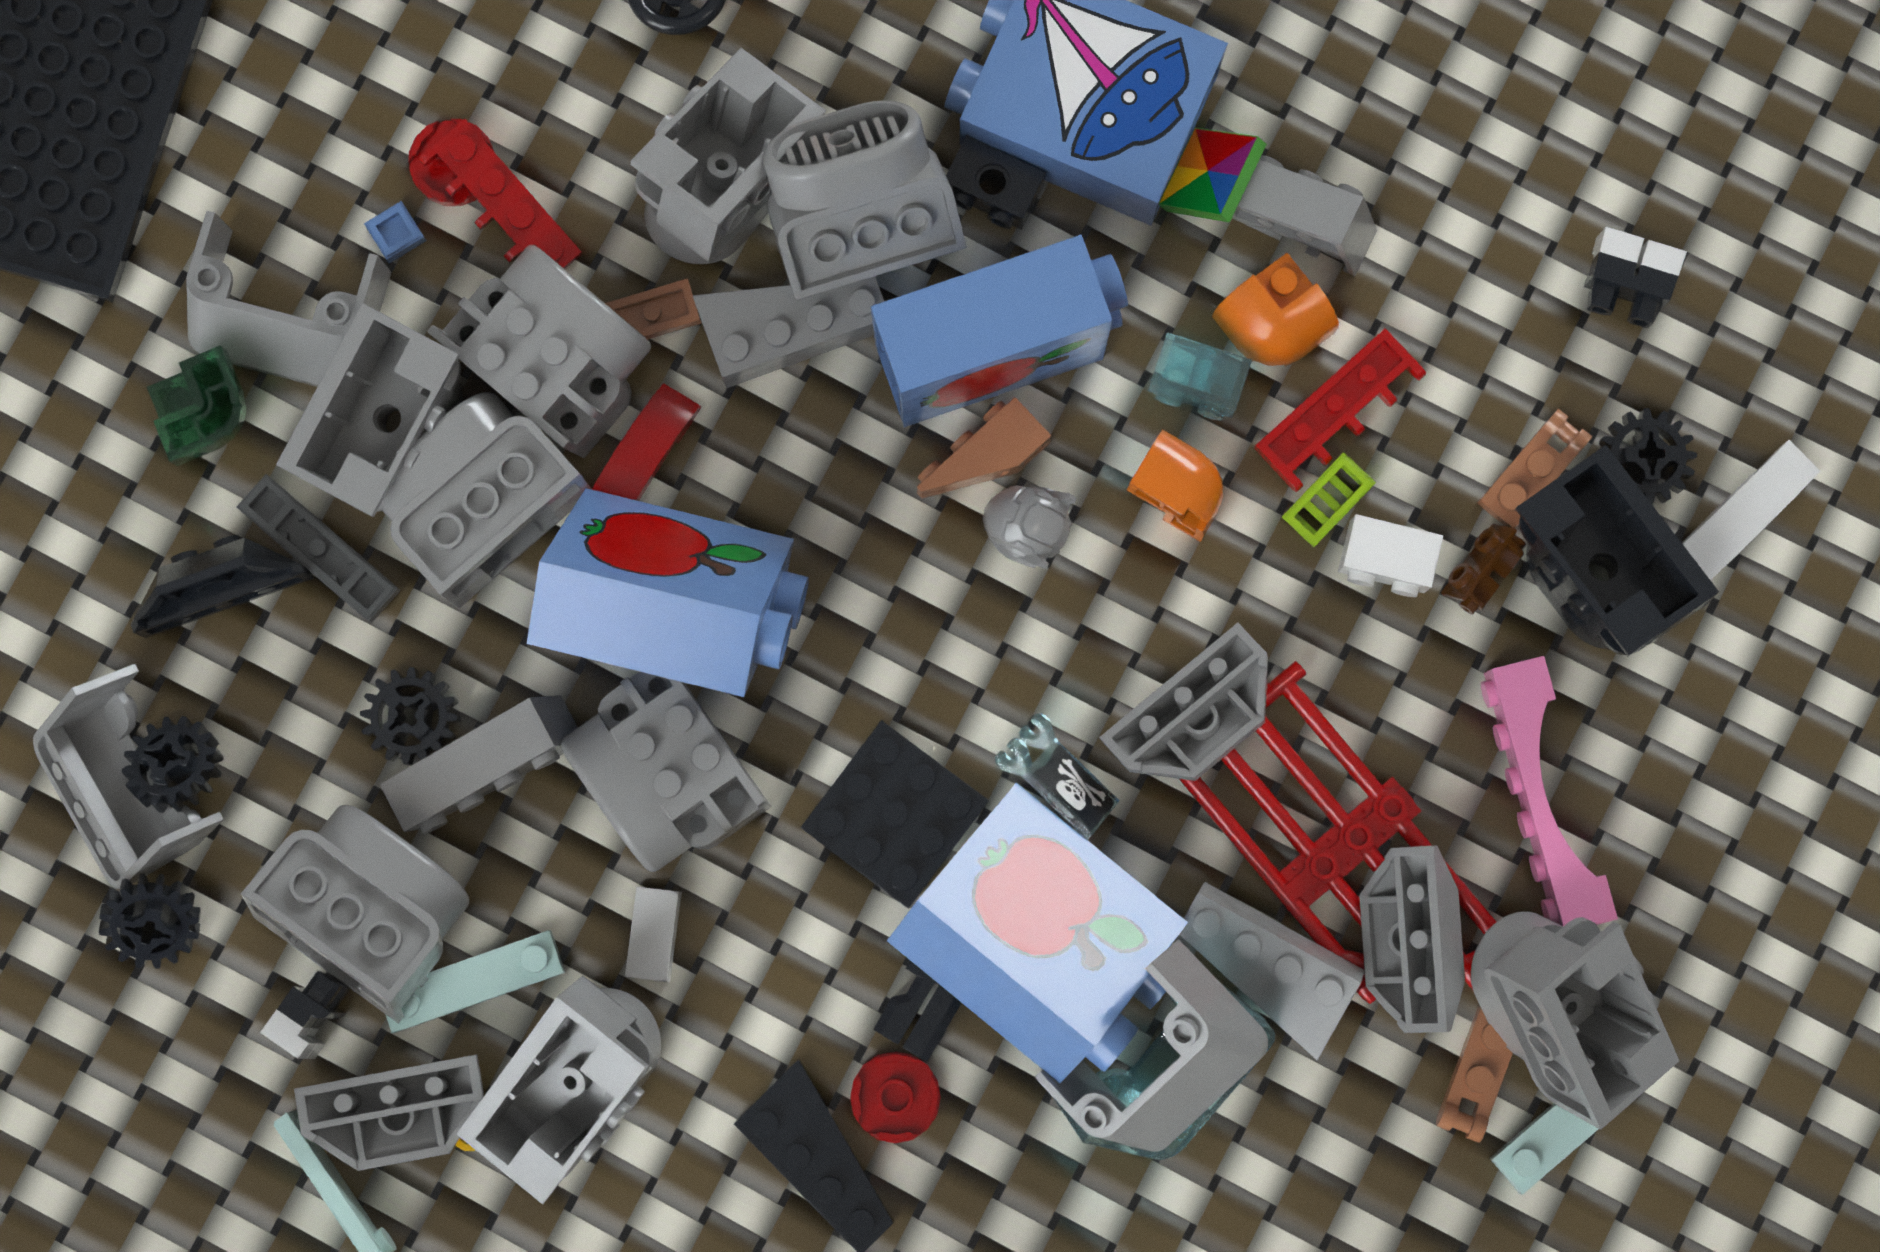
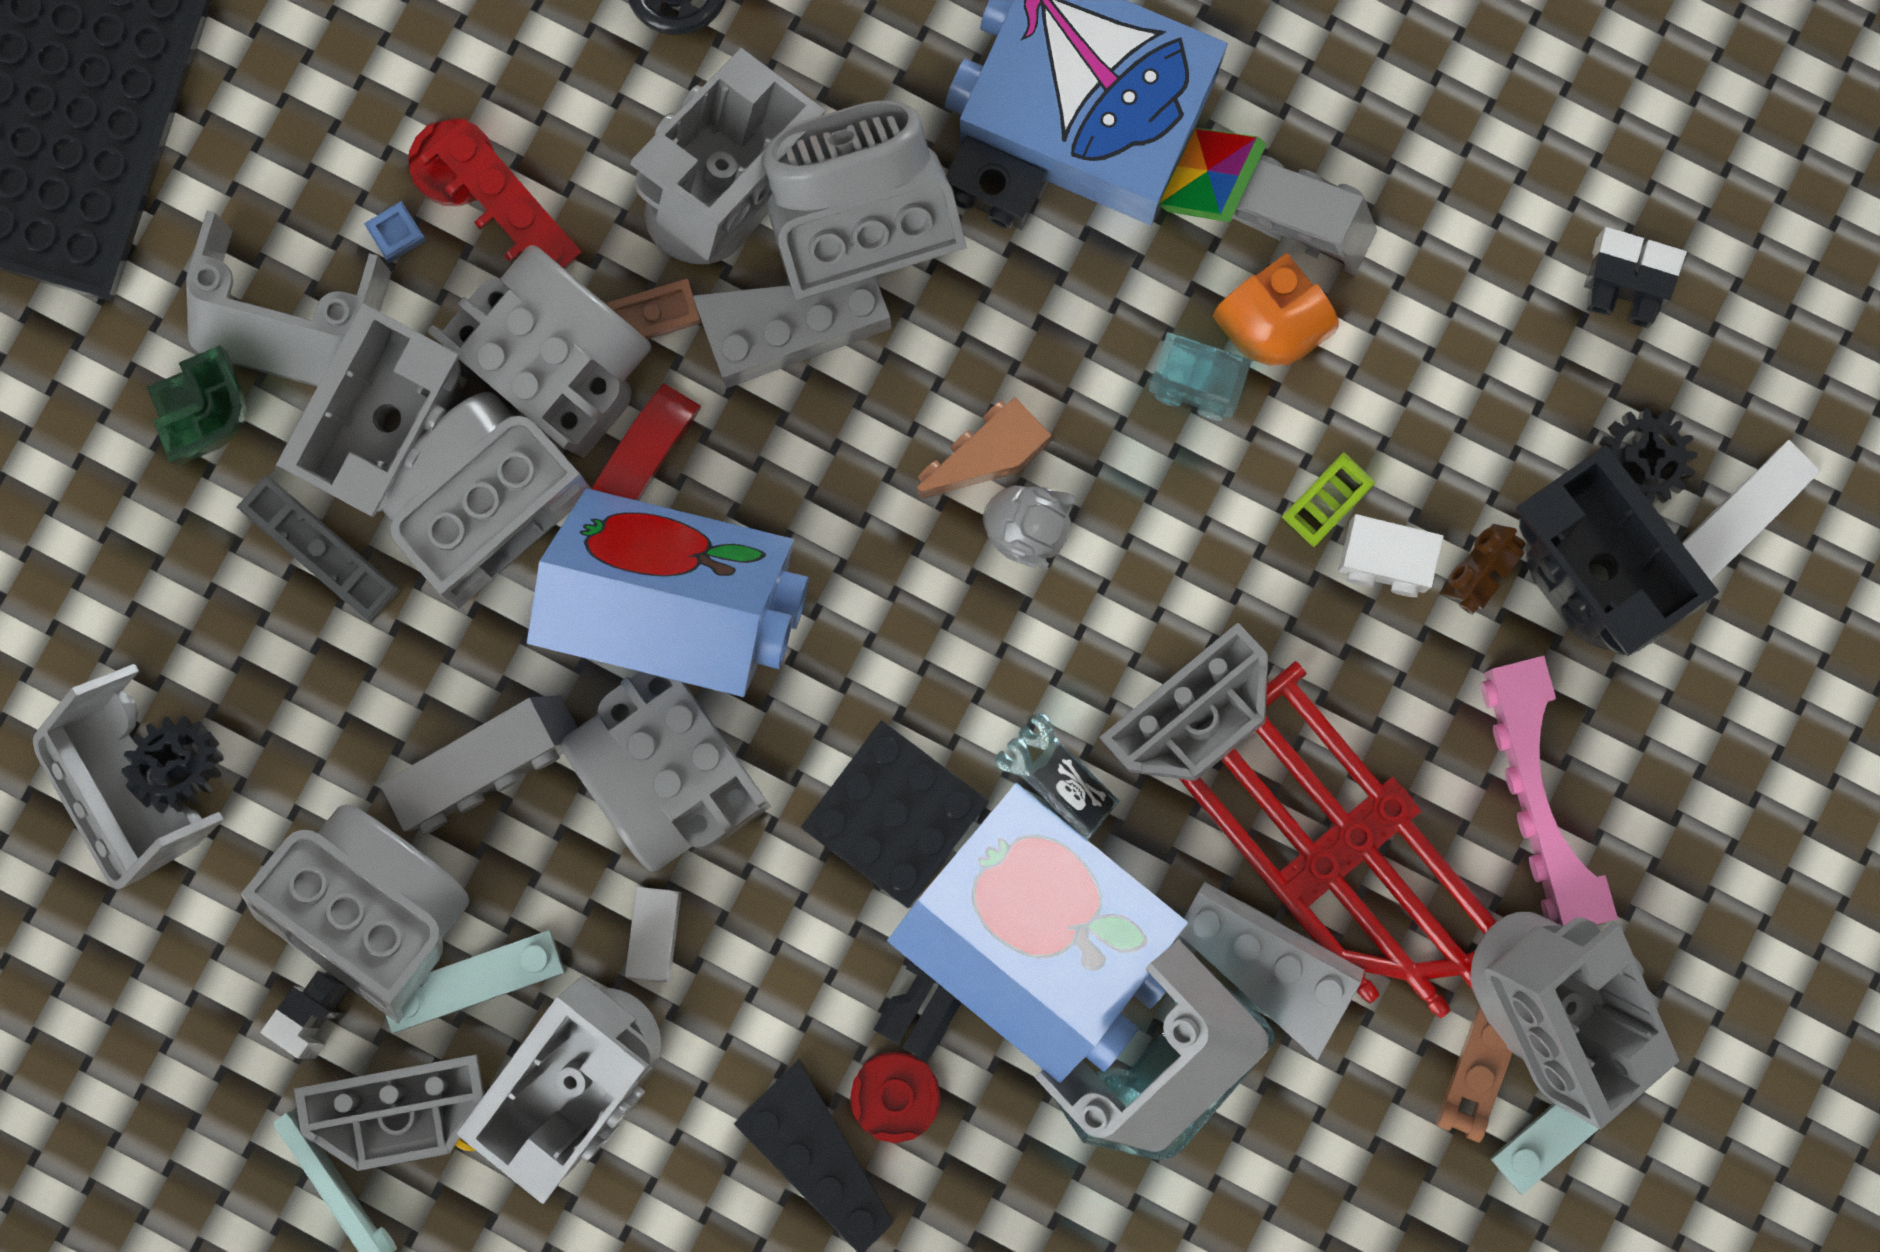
black gear [98,873,201,969] -> none
black wedge [131,535,314,638] -> none
black gear [360,667,461,766] -> none
medium blue brick [870,234,1128,427] -> none
orange brick [1127,429,1224,542] -> none
red hinge [1254,328,1426,492] -> none
light grey wedge [1359,845,1465,1033] -> none
nougat plate [1477,408,1593,528] -> none

